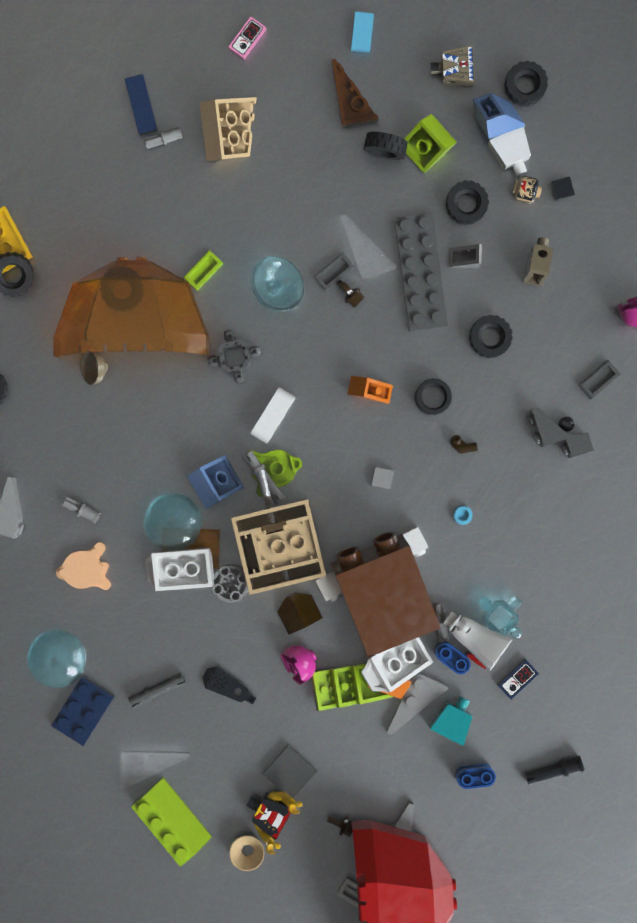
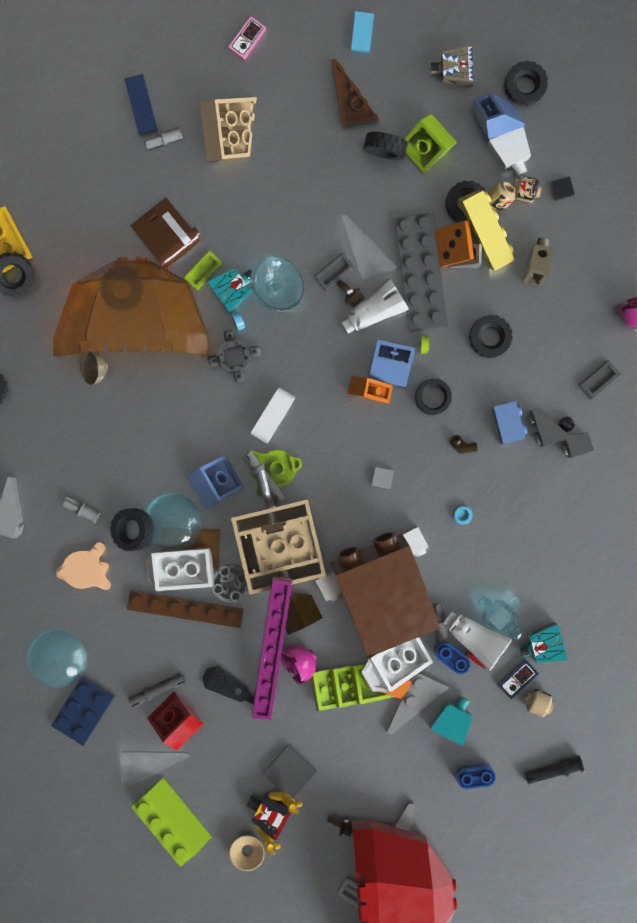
none -> black tyre [110,508,154,551]
none -> reddish brown plate [127,590,244,628]
none -> reddish brown door [130,197,202,269]
none -> red slope [147,692,204,751]
none -> teal torso [208,268,256,314]
none -> medium azure tile [231,311,245,331]
none -> magenta plate [252,577,292,720]
none -> white piece [341,278,409,334]
none -> medium blue slope [369,340,415,387]
none -> lime tile [420,334,429,354]
none -> orange tile [435,221,474,267]
none -> light yellow brick [458,189,515,271]
none -> tan head [488,182,515,211]
none -> medium blue brick [491,401,527,444]
none -> teal torso [519,623,568,663]
none -> tan head [524,689,554,717]

